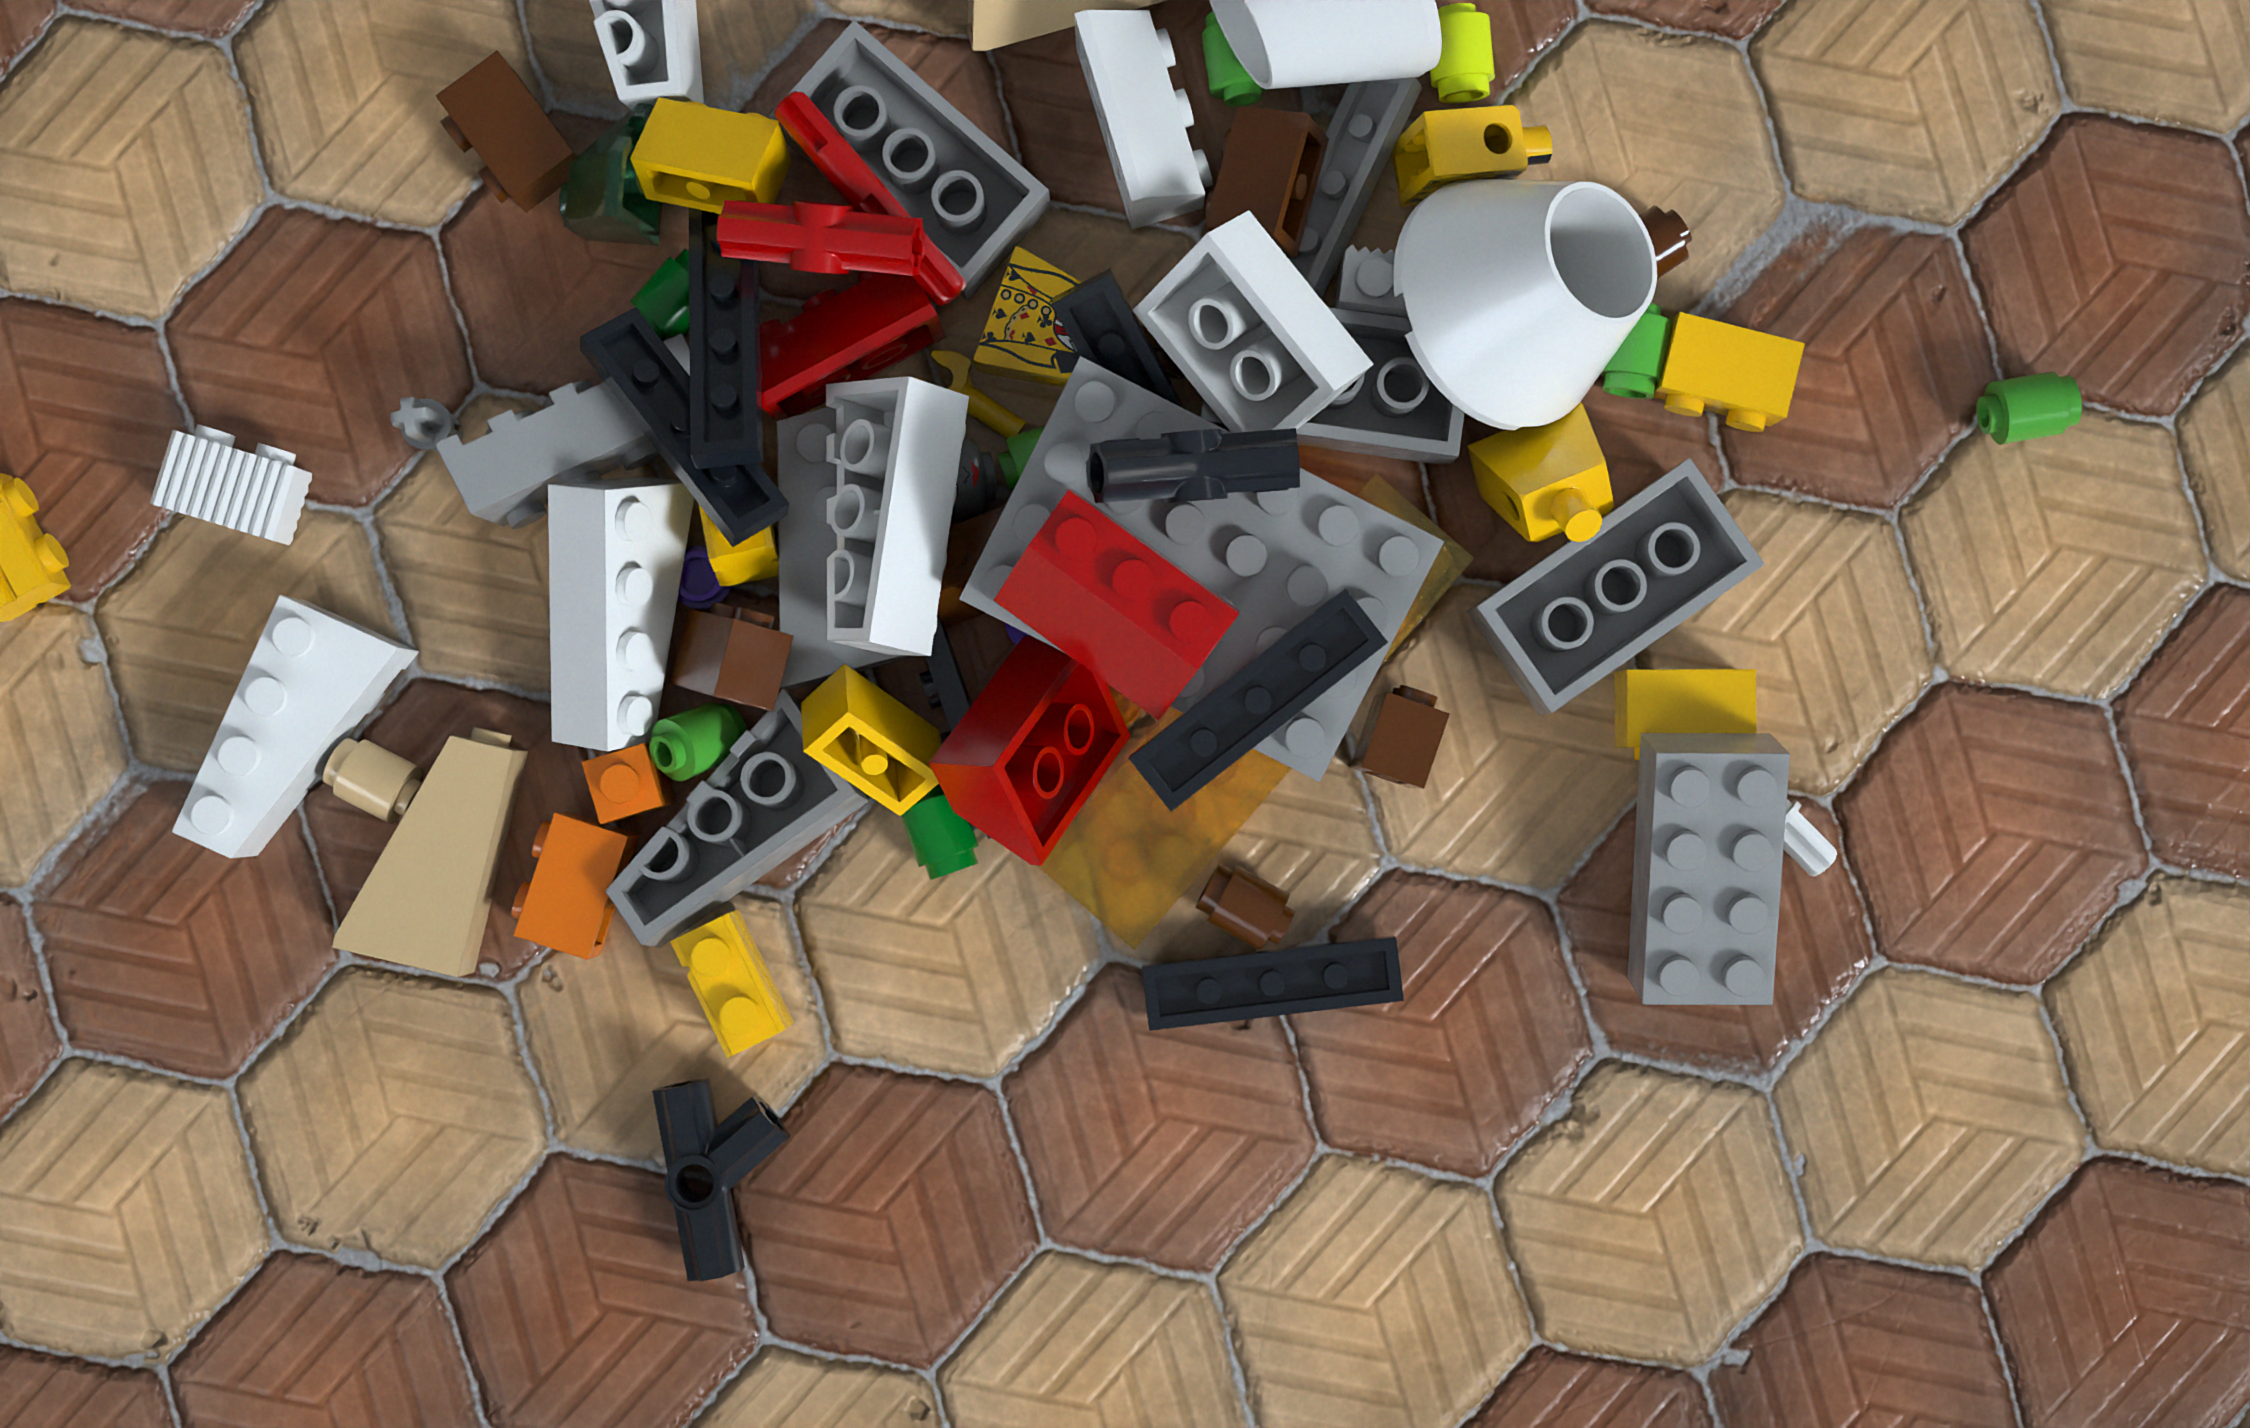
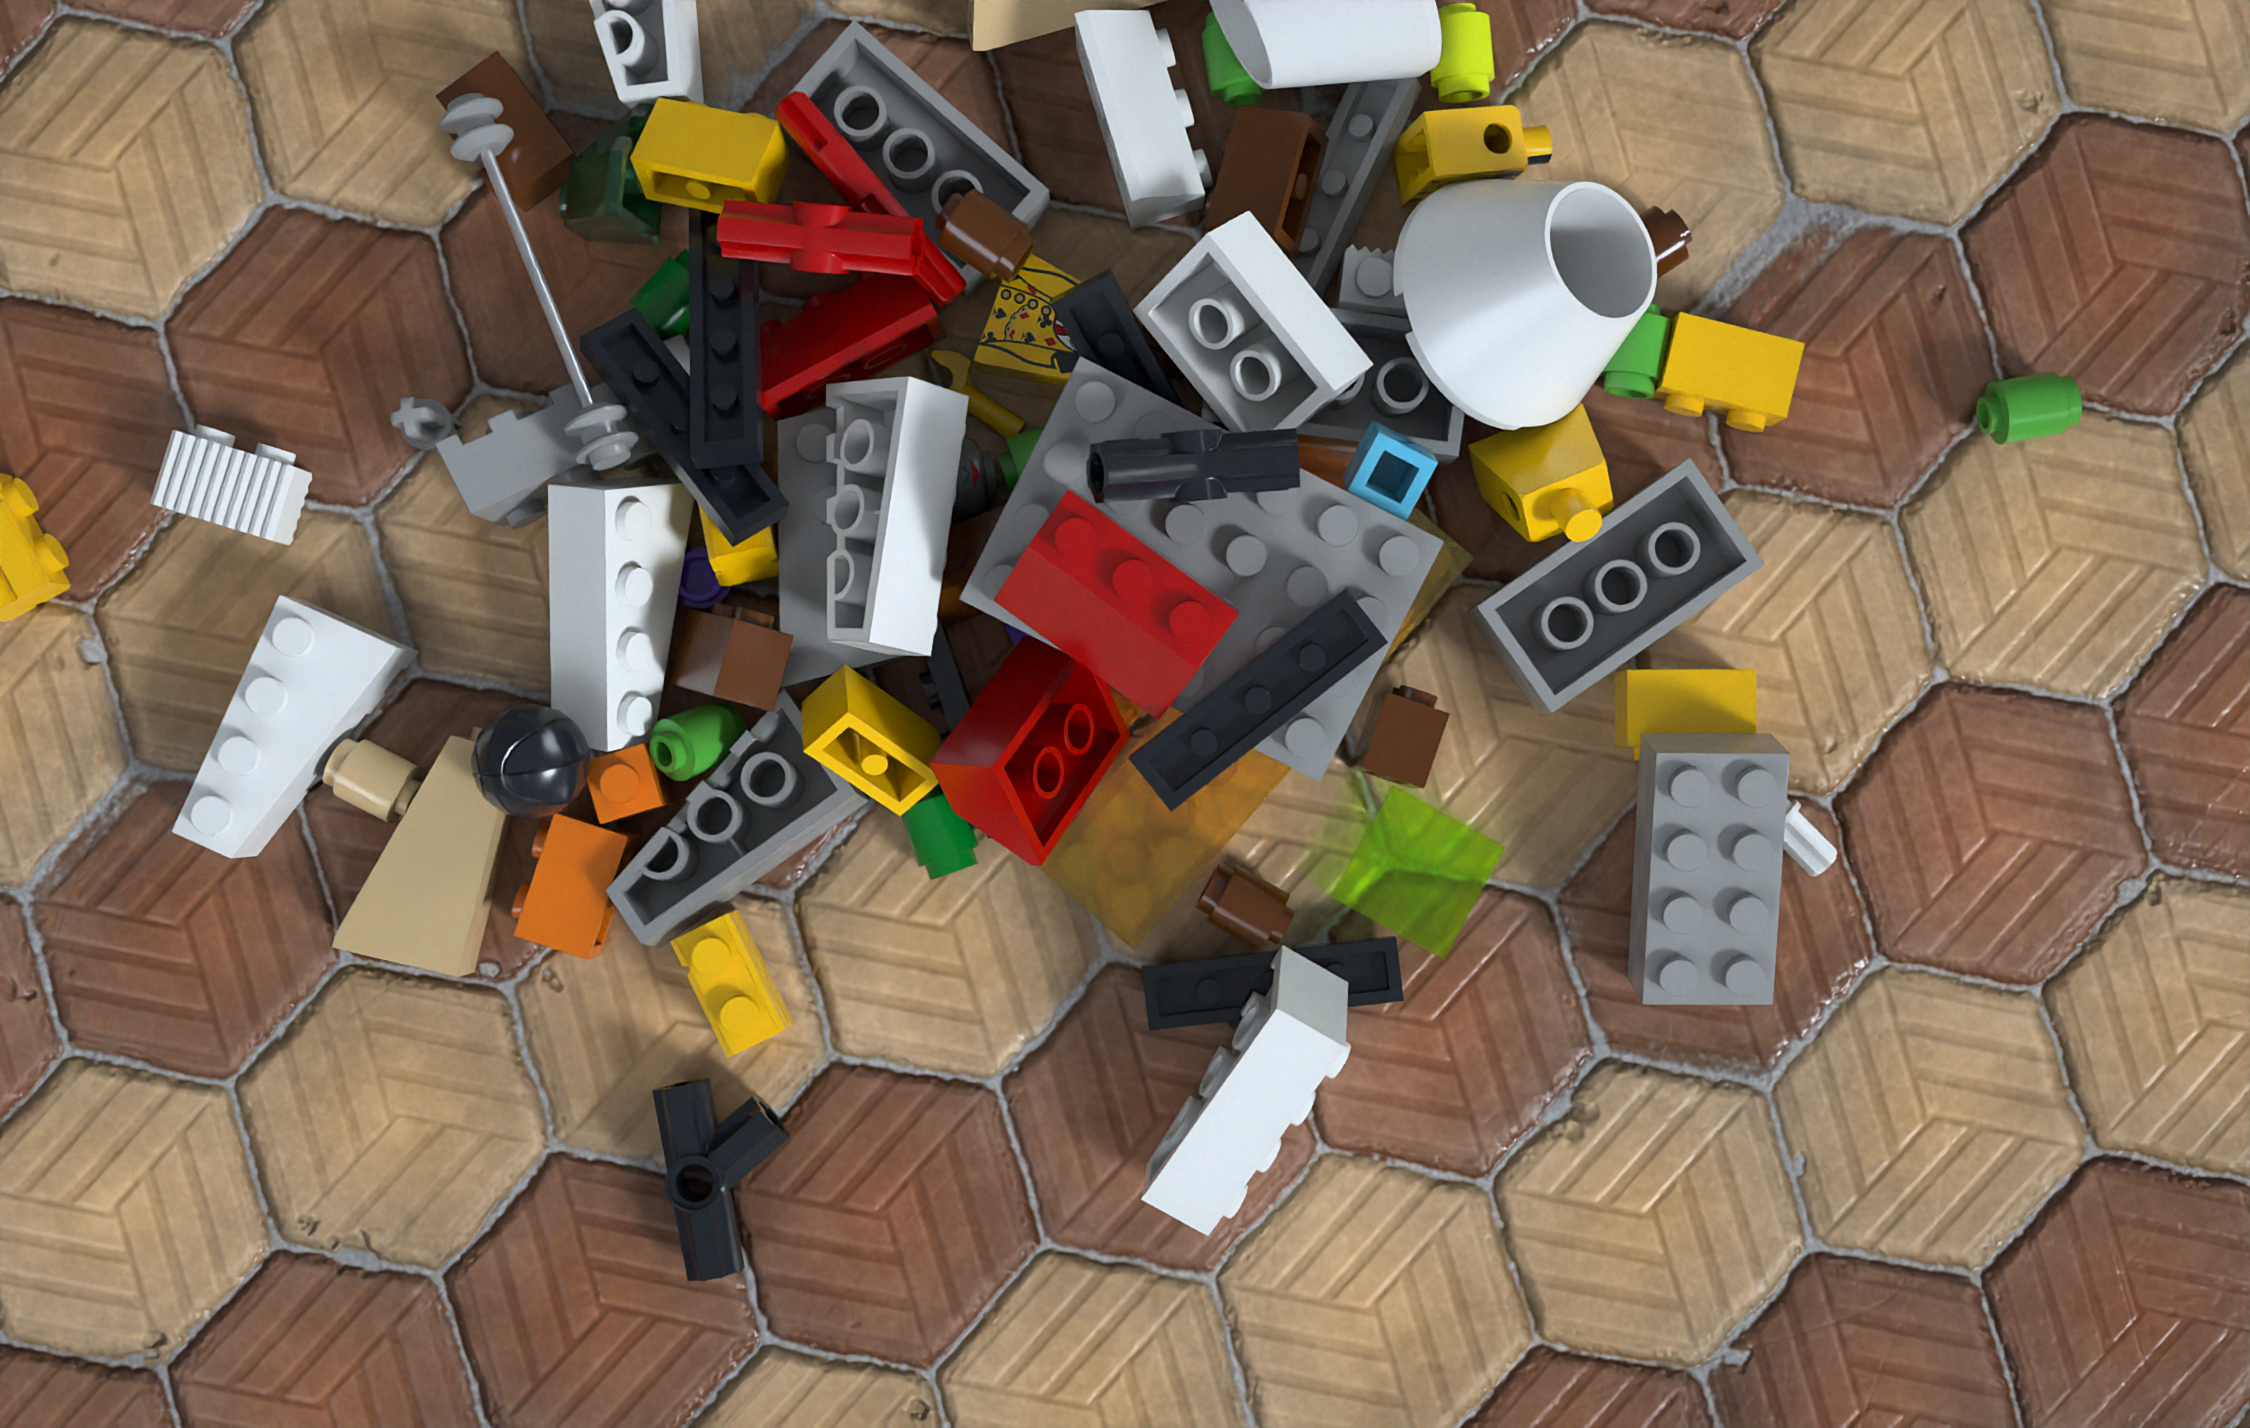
none -> light grey axle [439,93,639,470]
none -> black piece [471,703,590,820]
none -> reddish brown brick [935,189,1037,283]
none -> white wedge [1141,945,1351,1236]
none -> clear neon green tile [1330,786,1505,959]
none -> medium azure brick [1342,420,1438,521]

